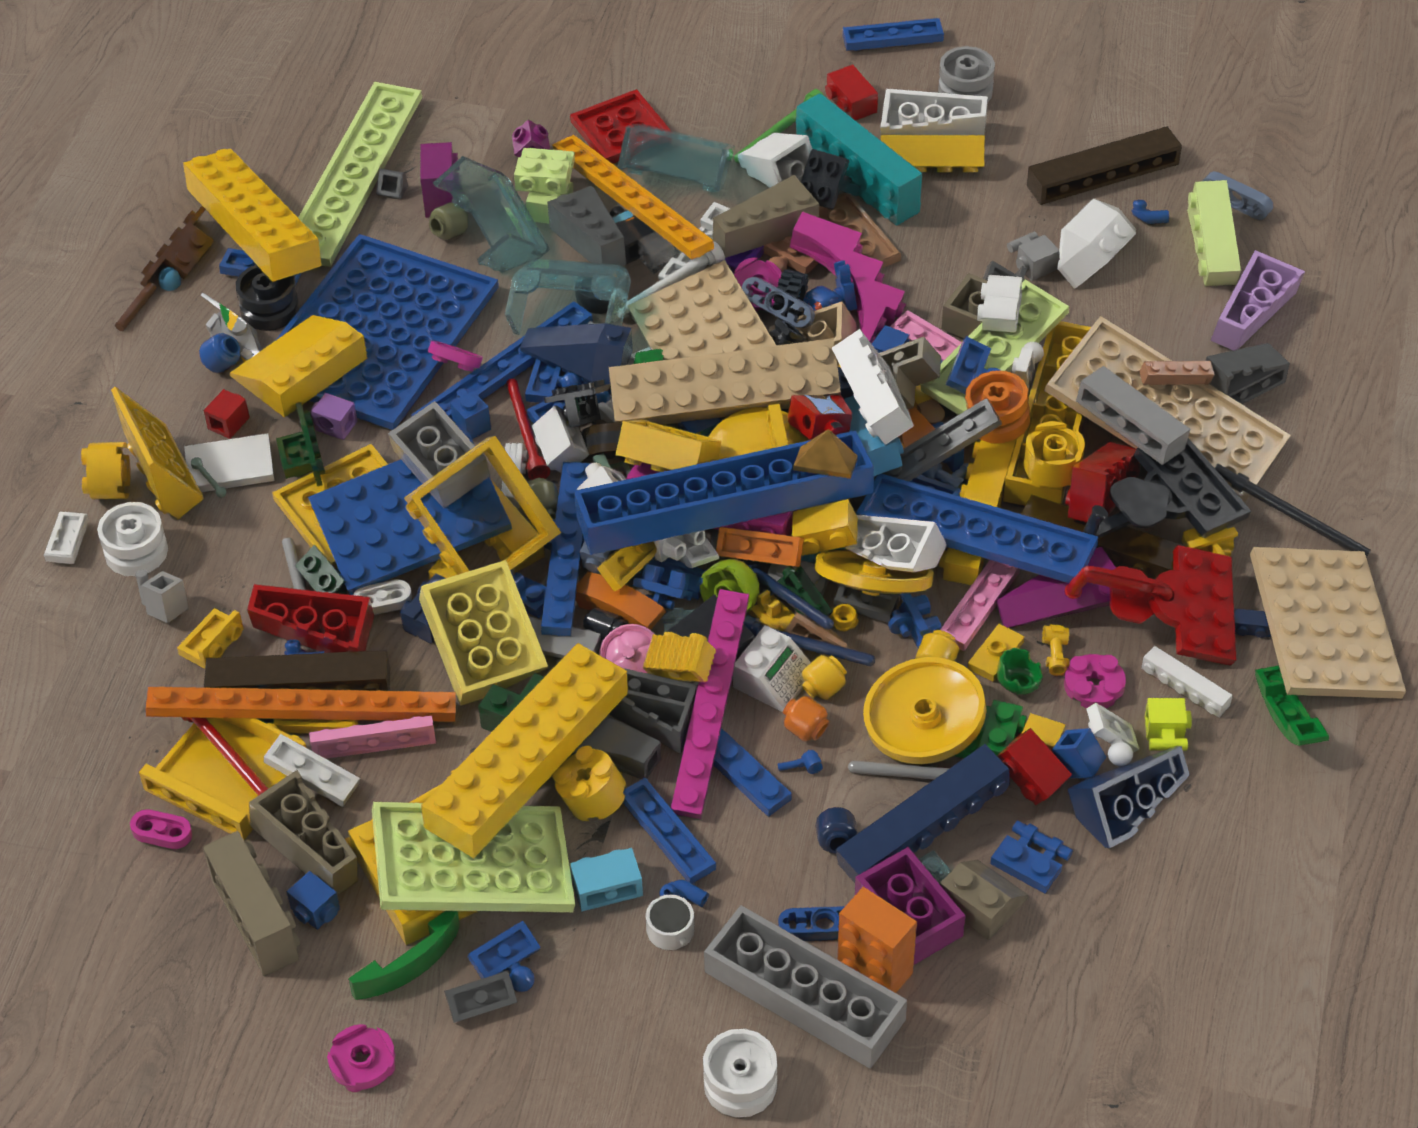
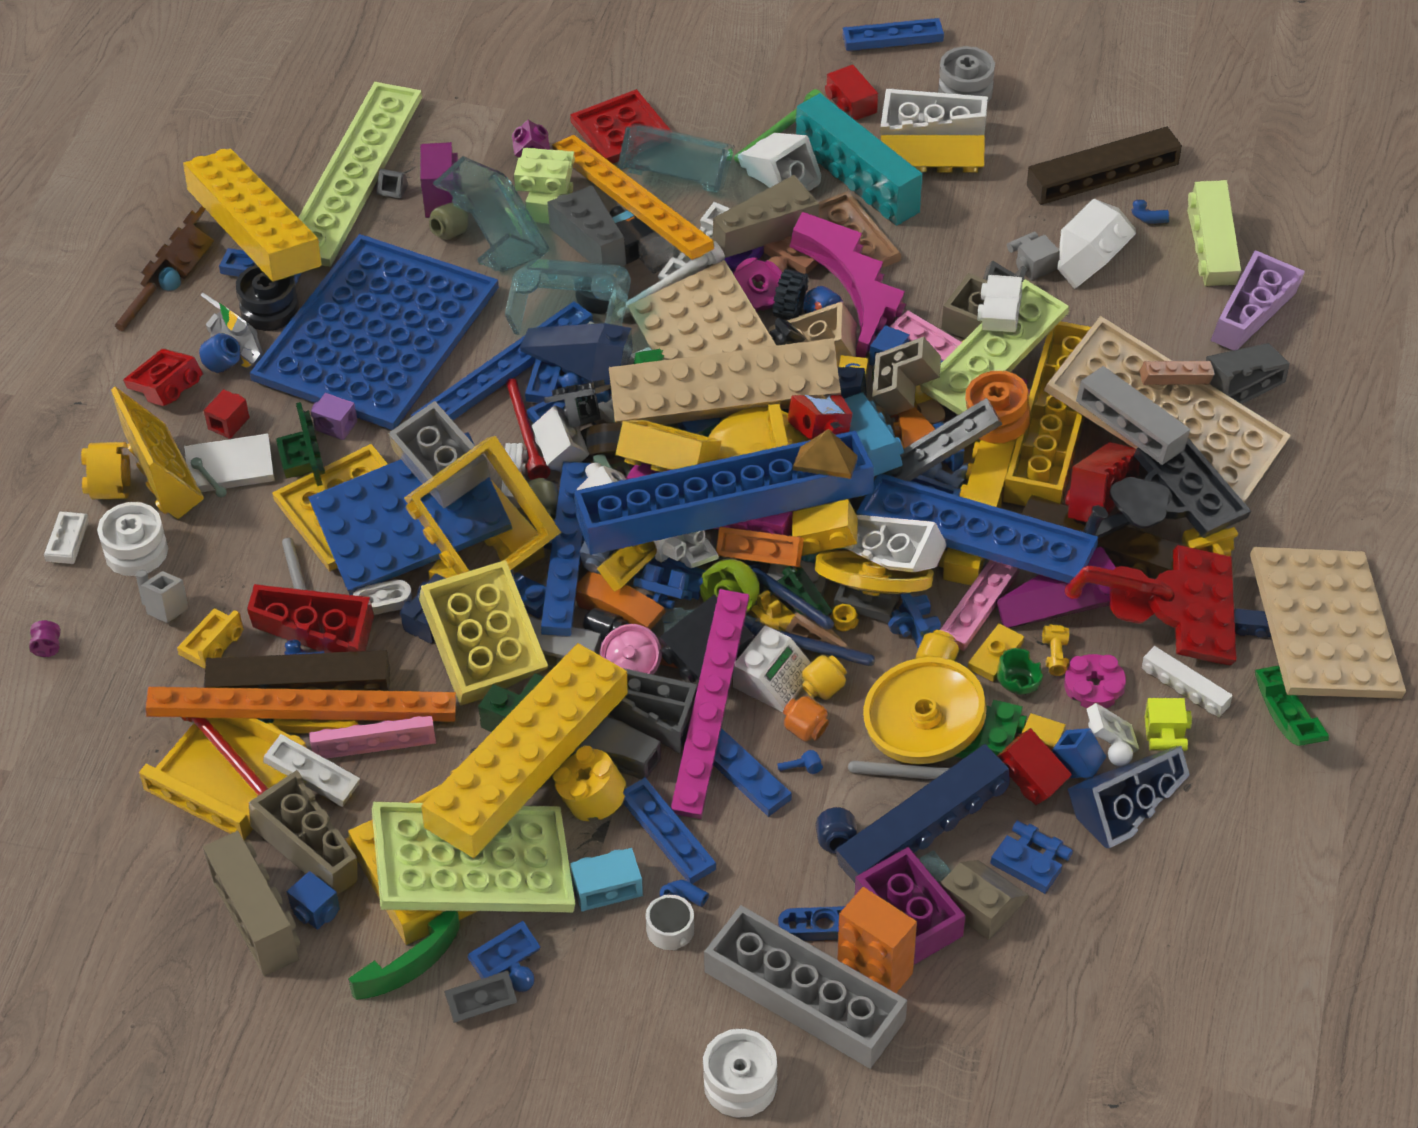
dark pink plate [130,809,193,849] -> none
yellow slope [230,315,367,418] -> none
hinge [295,545,348,595] -> none
dark pink plate [327,1024,396,1092] -> none
dark pink plate [428,340,483,372] -> none
blue brick [450,390,491,439] -> none
yellow brick [643,632,716,682] -> none
sand blue beam [742,277,815,328] -> none
black bracket [801,149,861,210] -> none
white wedge [832,329,914,445] -> none
blue plate [834,260,857,311] -> none
blue plate [945,336,1001,395] -> none
white plate [1012,342,1044,395] -> none
yellow brick [1024,421,1085,488] -> none
sand blue beam [1203,171,1273,220] -> none
black bar [1215,464,1371,558] -> none
none -> magenta wheel [29,620,61,657]
none -> red plate [123,349,204,406]

